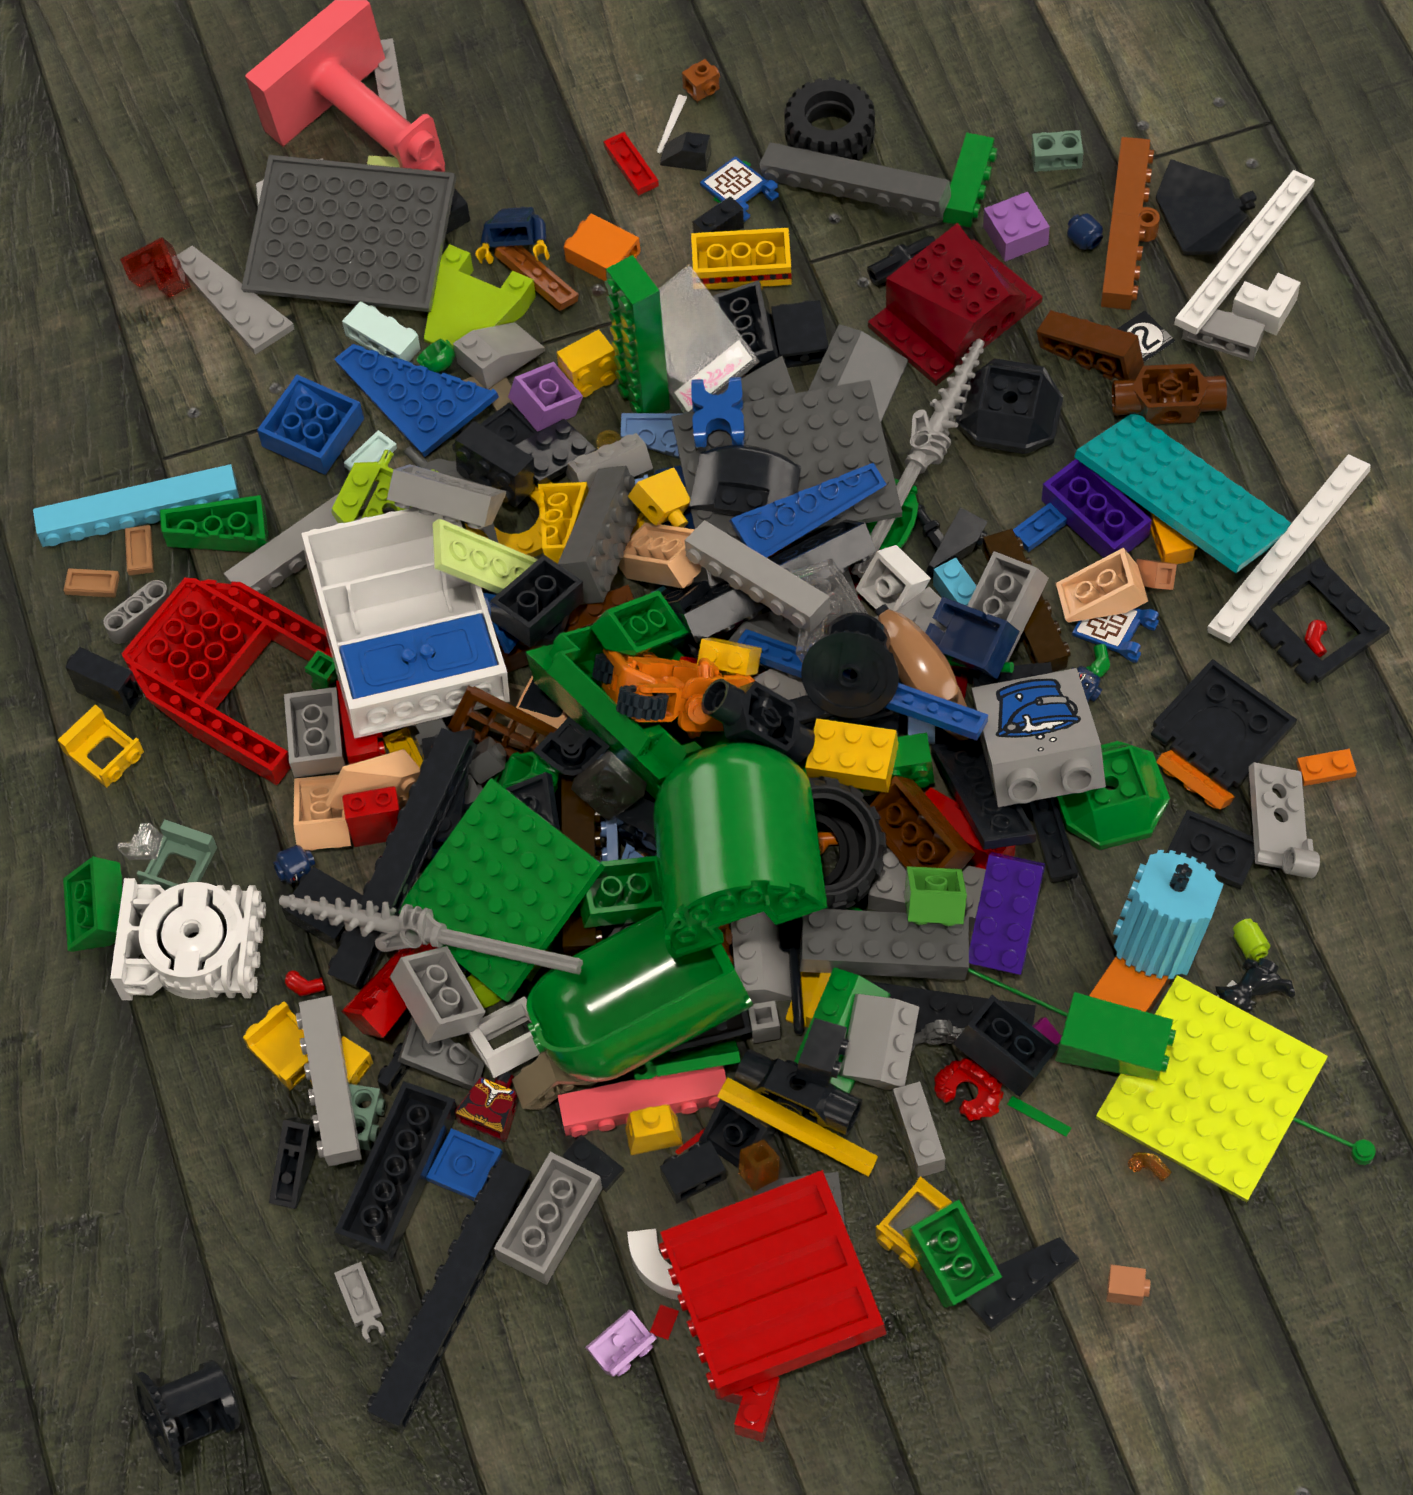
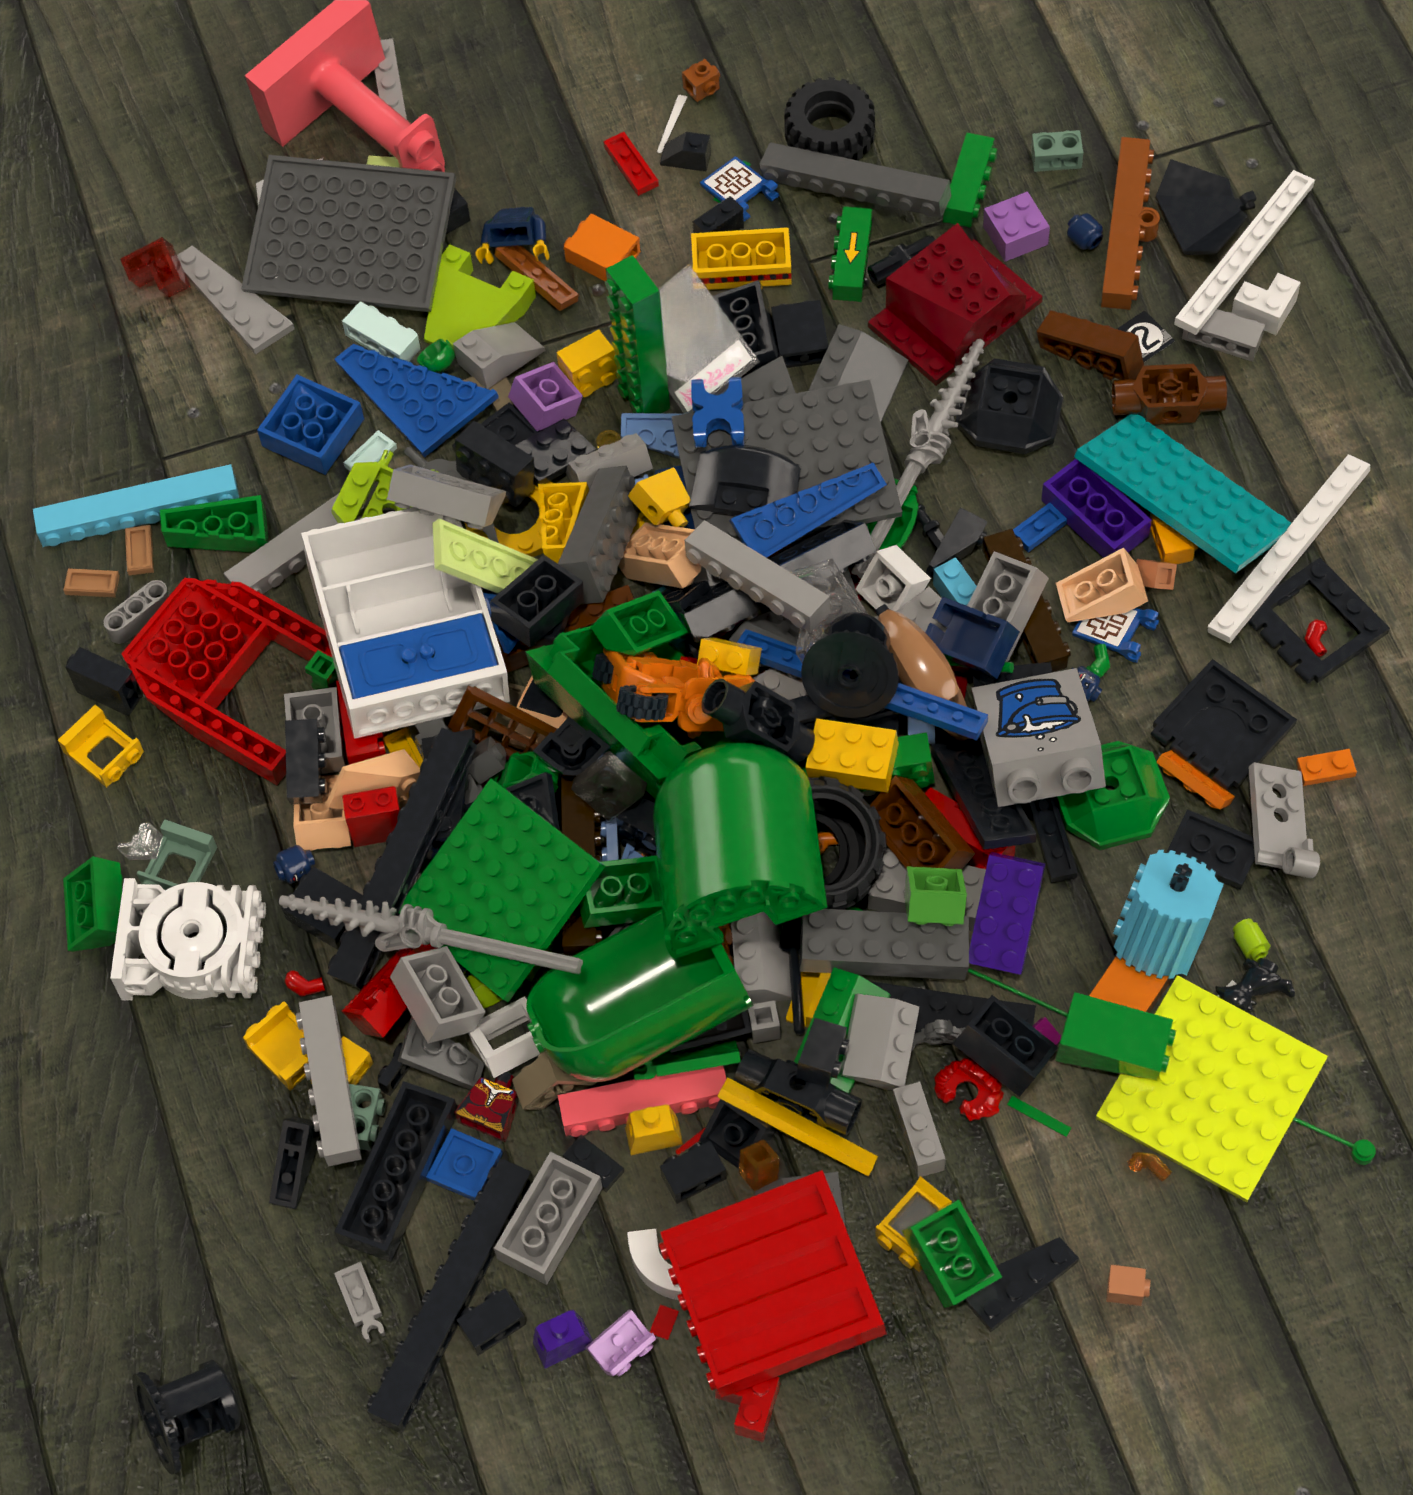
none -> black brick [285,719,327,805]
none -> black brick [456,1288,526,1356]
none -> dark purple torso [533,1310,593,1369]
none -> green brick [828,207,872,302]

